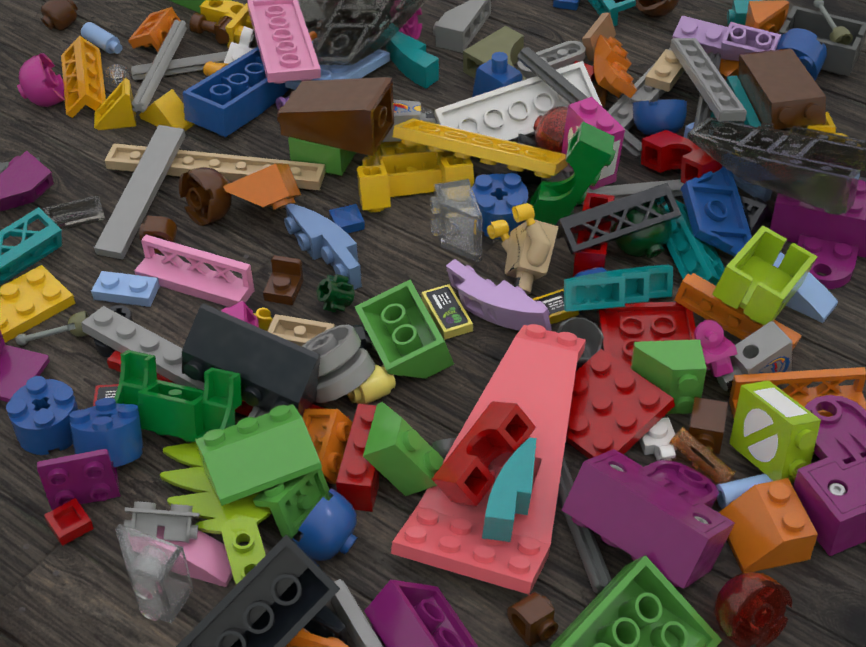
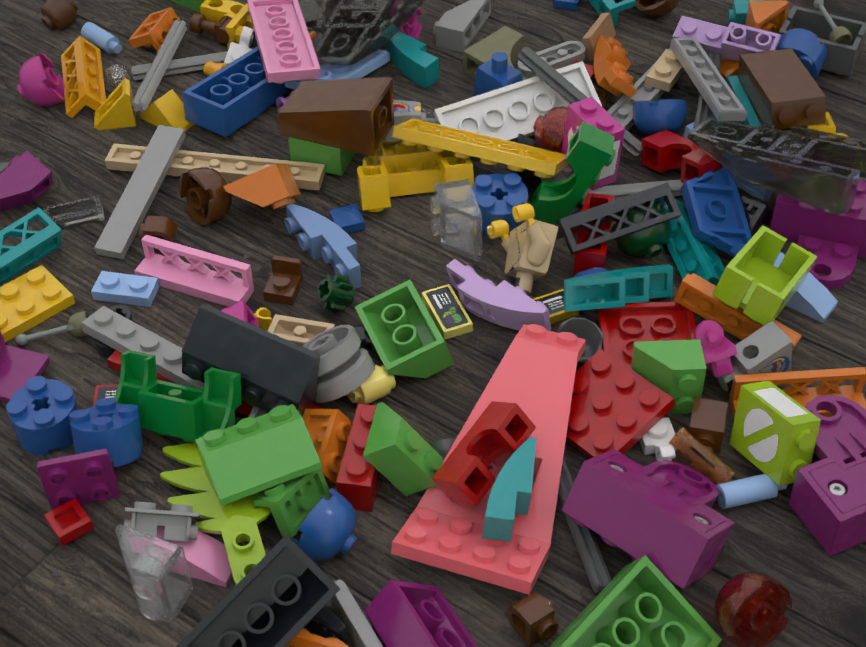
orange slope [718,478,818,574] -> none

